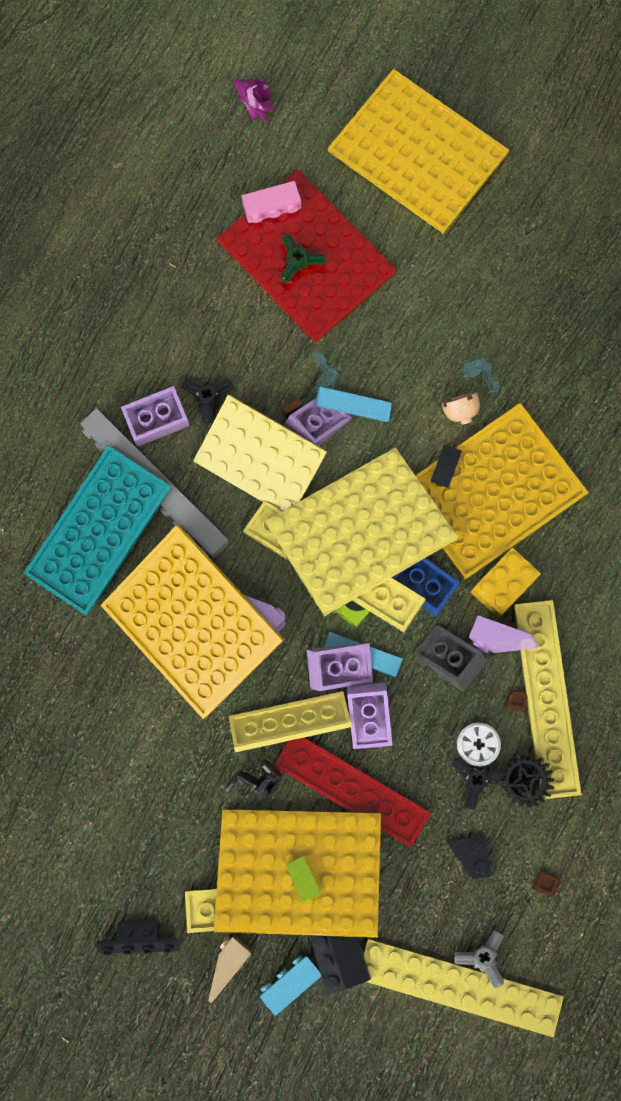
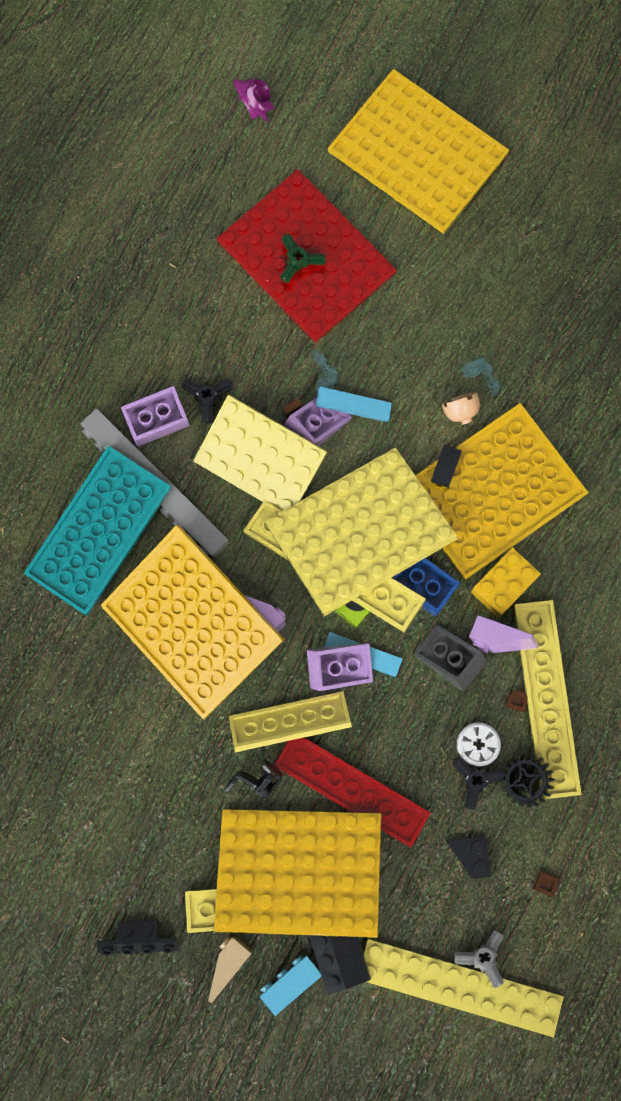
bright pink brick [241,181,301,223] -> none
lime tile [285,856,321,903] -> none
lavender slope [347,682,392,749] -> none

